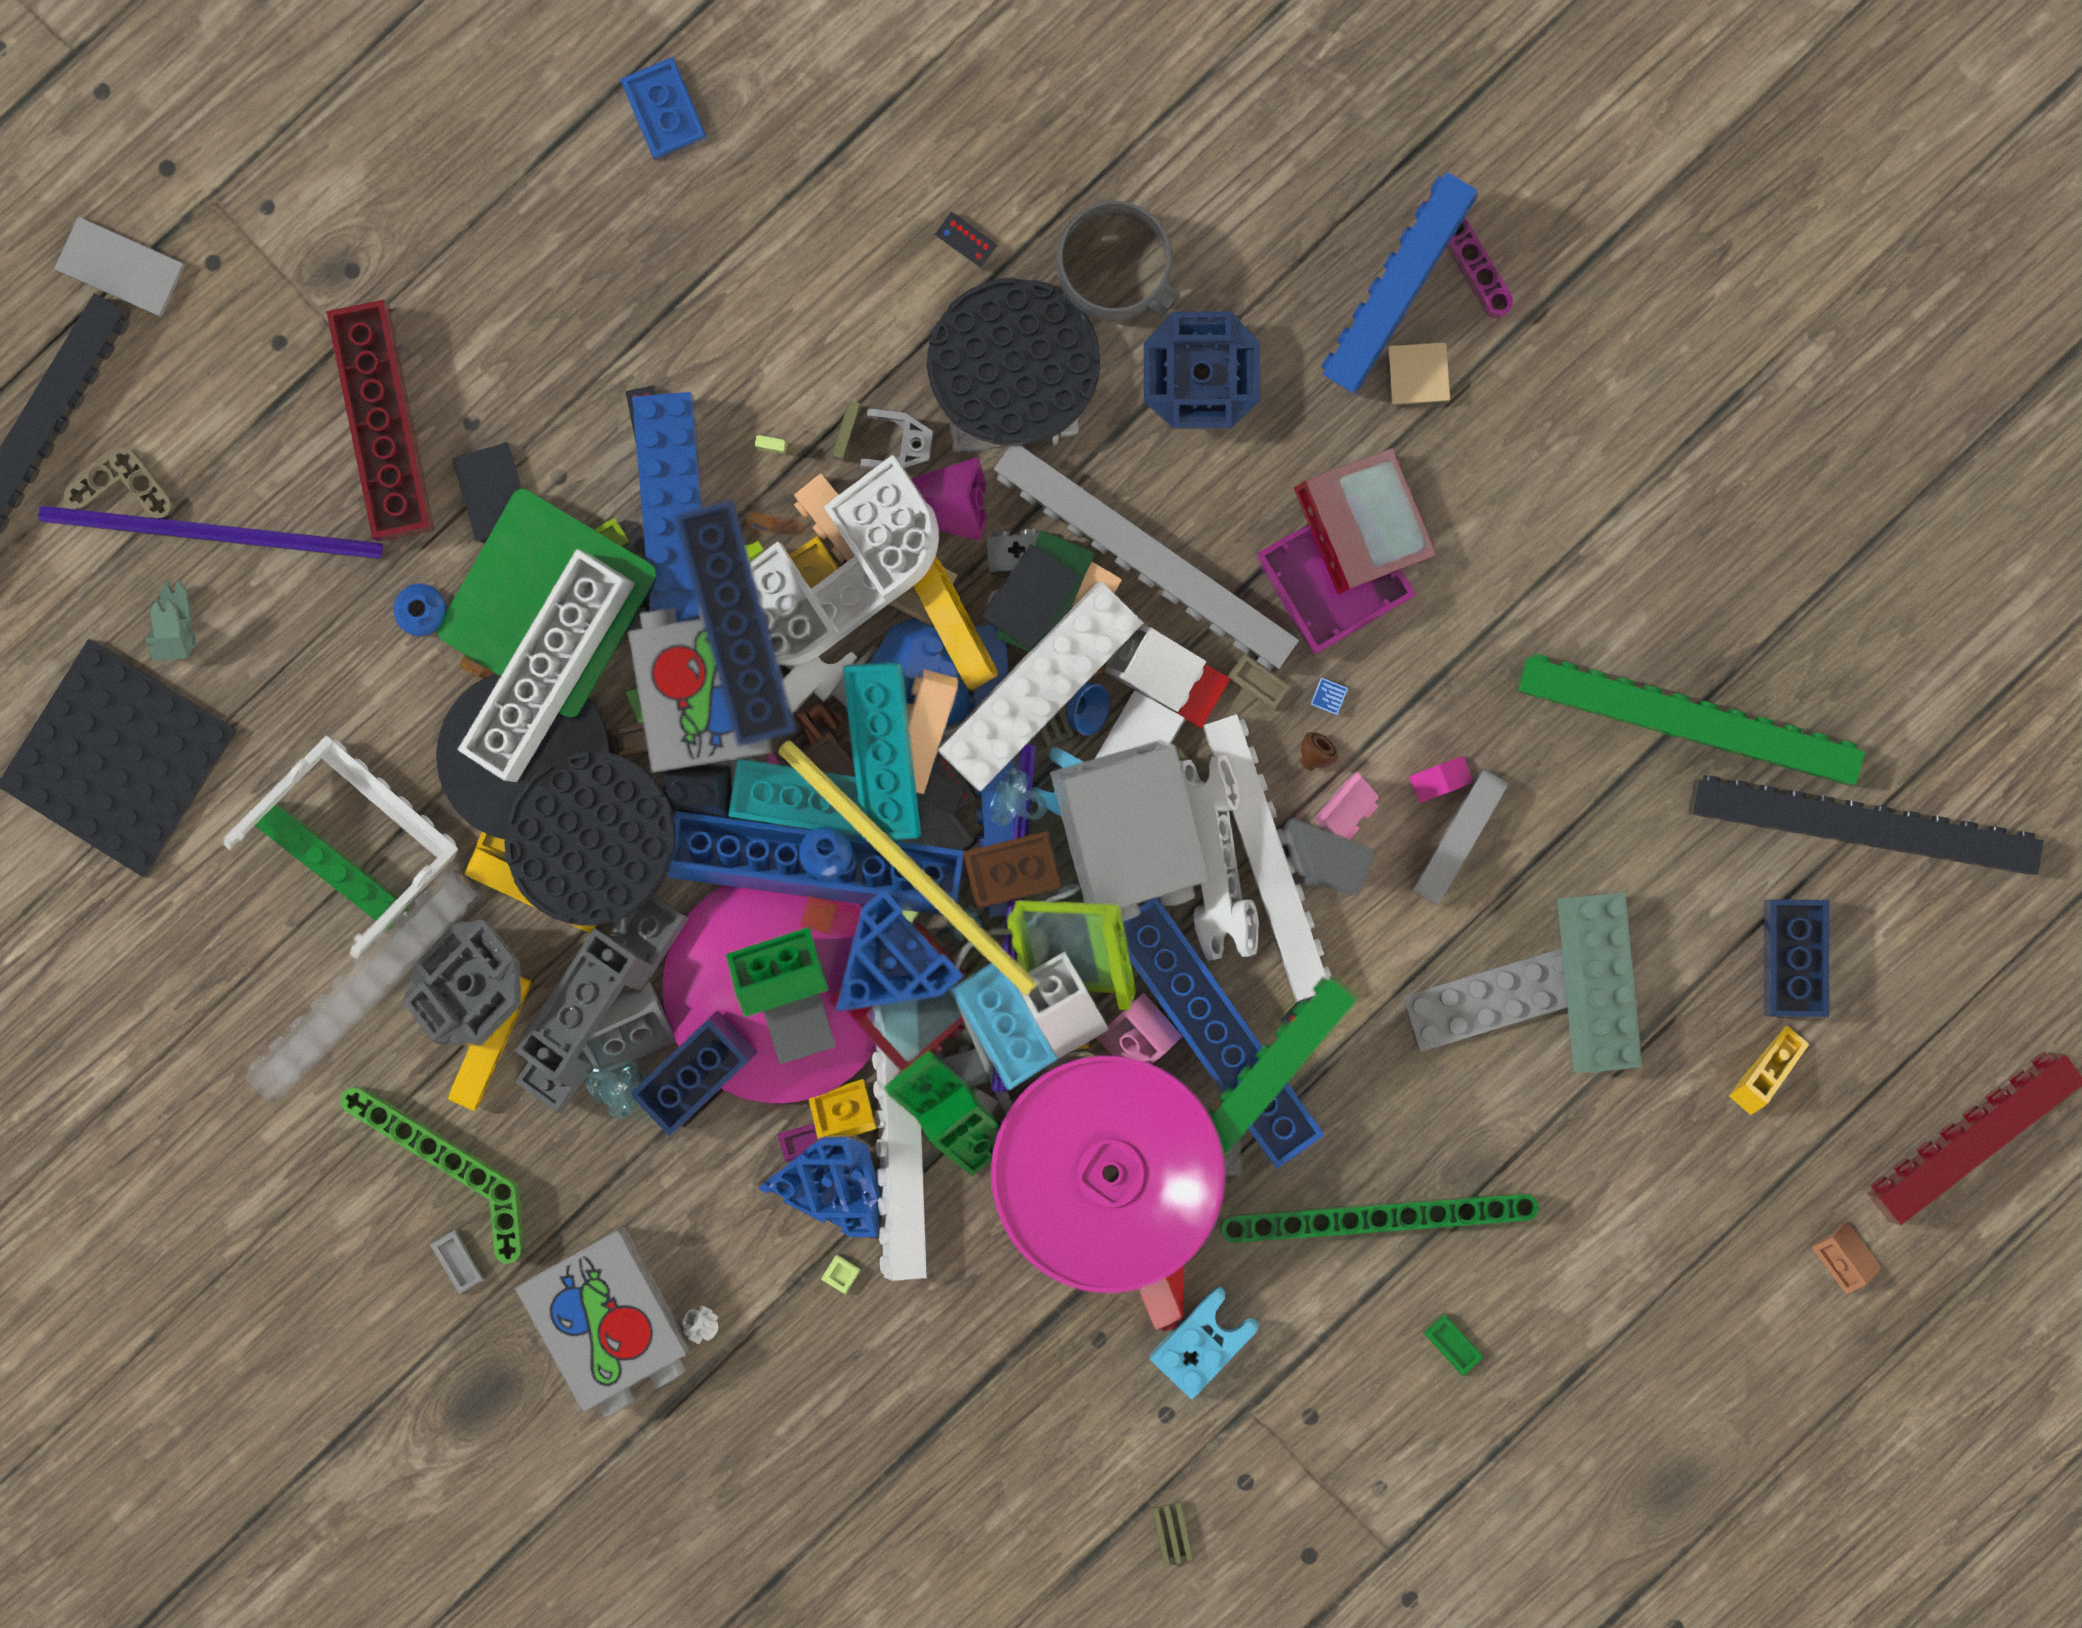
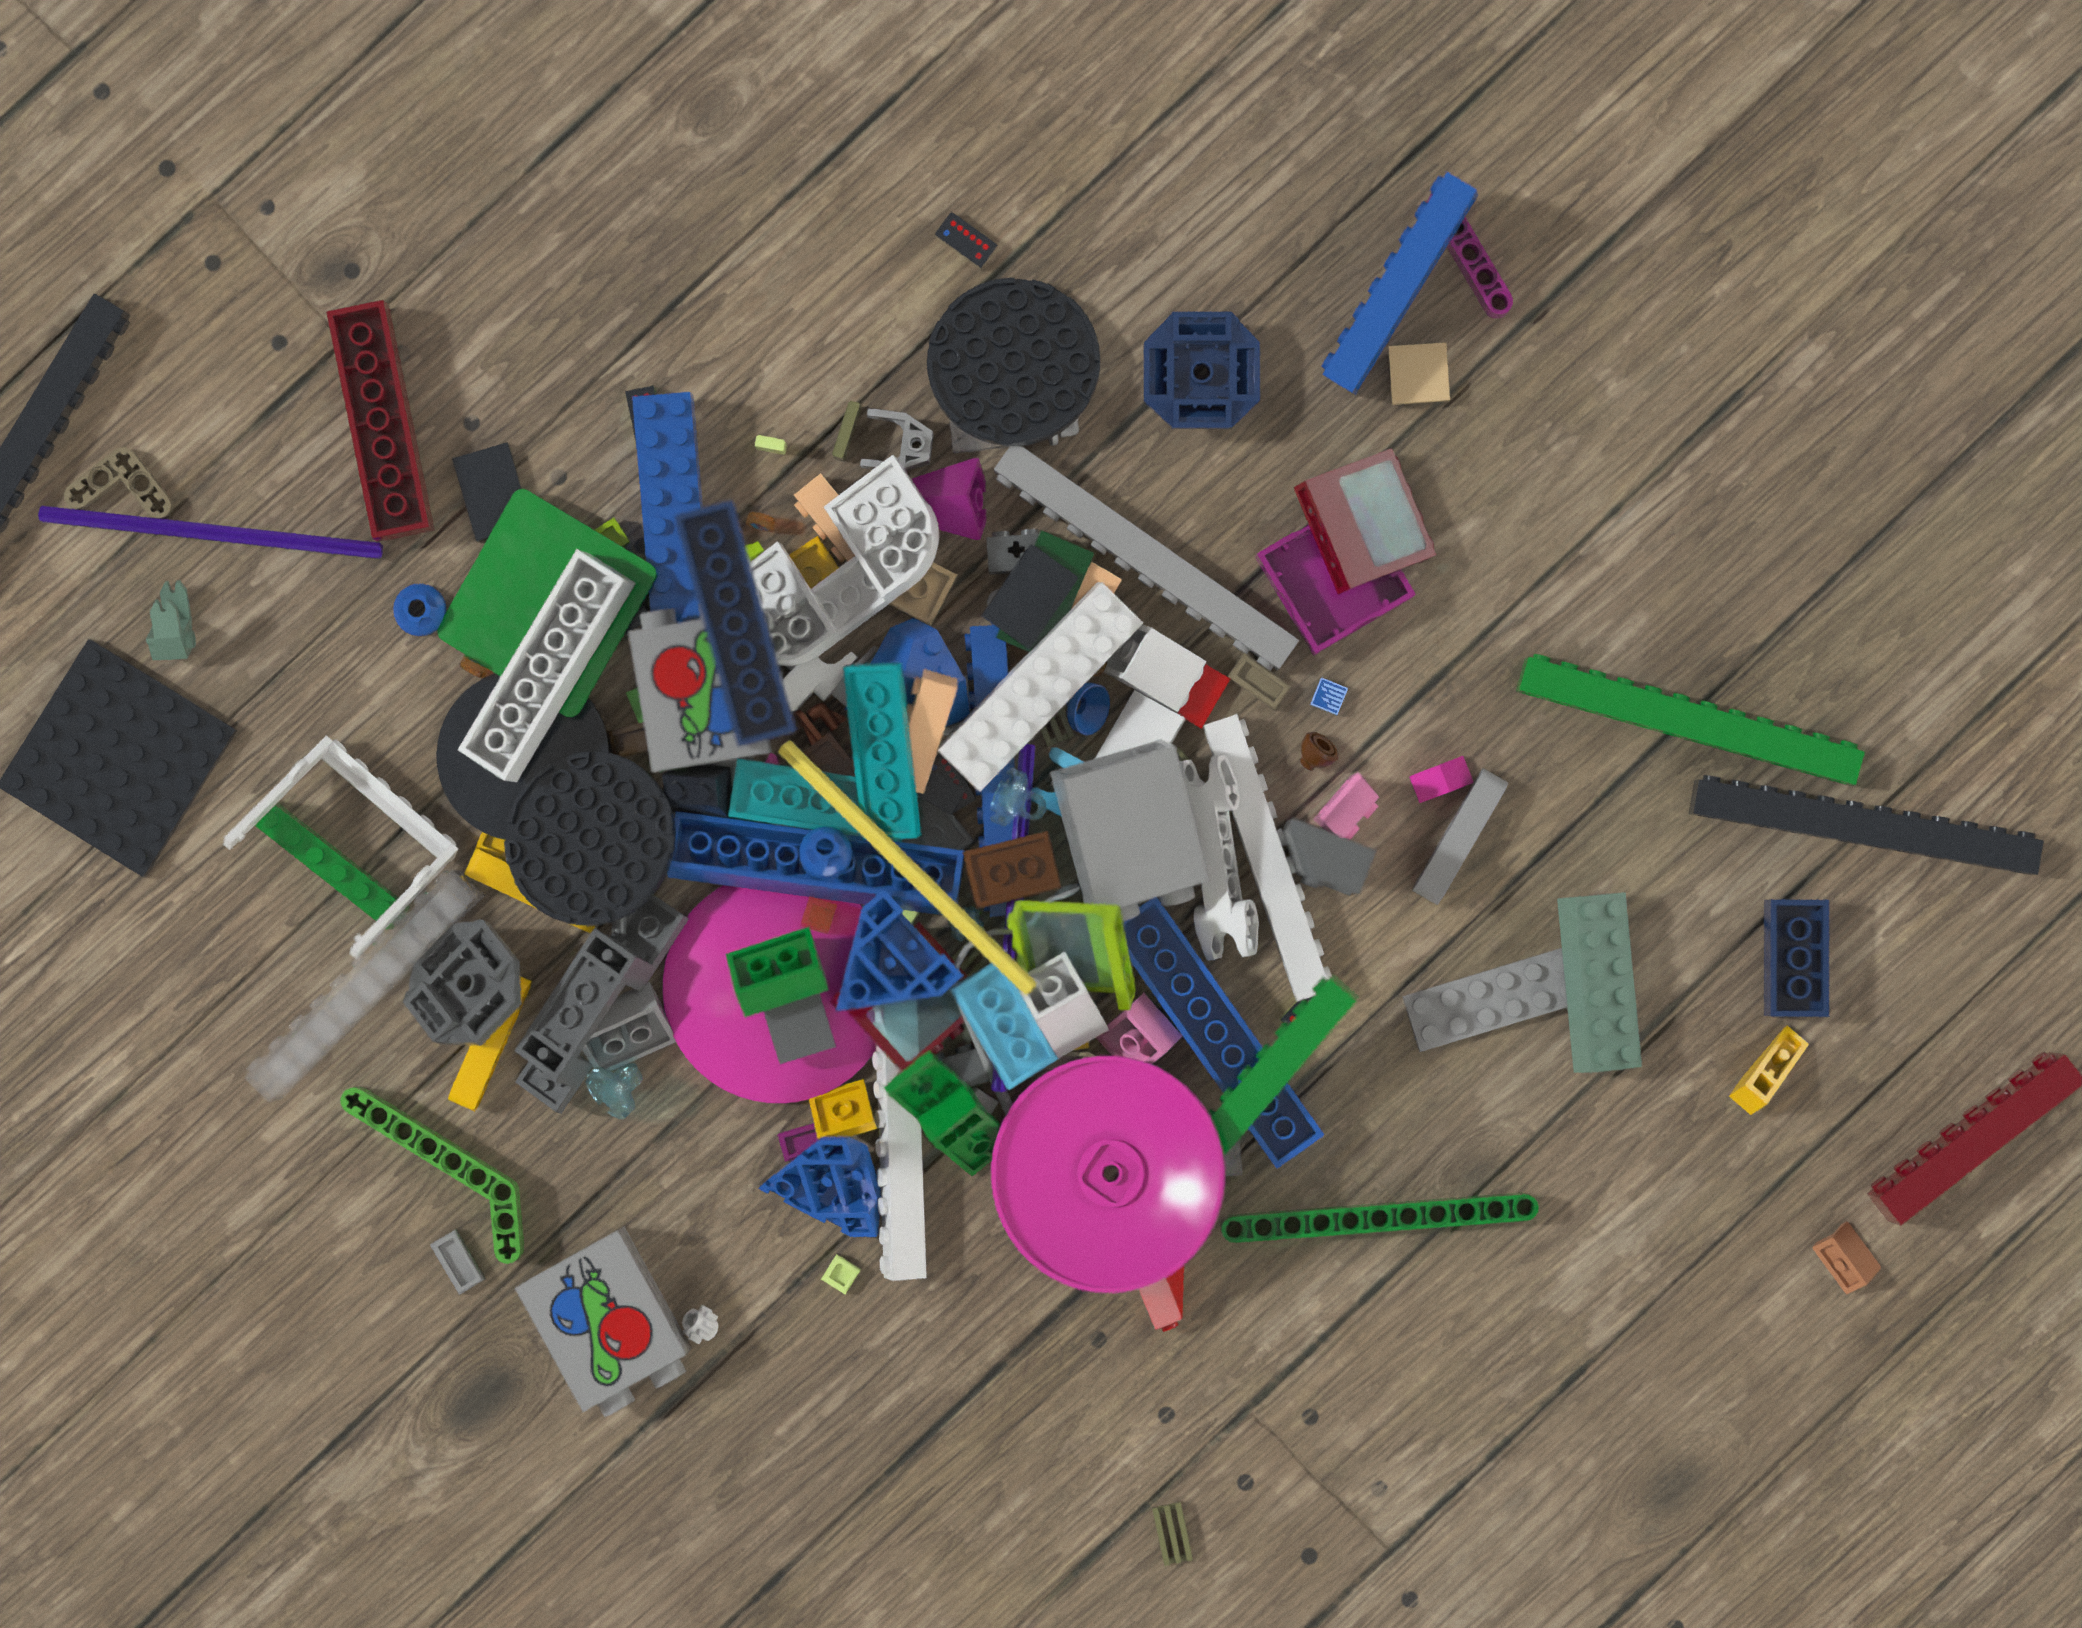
light grey tile [54,217,185,317] -> none
blue tile [620,57,707,160] -> none
dark blue brick [629,1010,758,1136] -> none
yellow beam [914,556,998,691] -> none
dark grey cylinder [1056,201,1180,321] -> none
medium azure brick [1149,1286,1260,1400] -> none
green tile [1423,1313,1484,1376] -> none

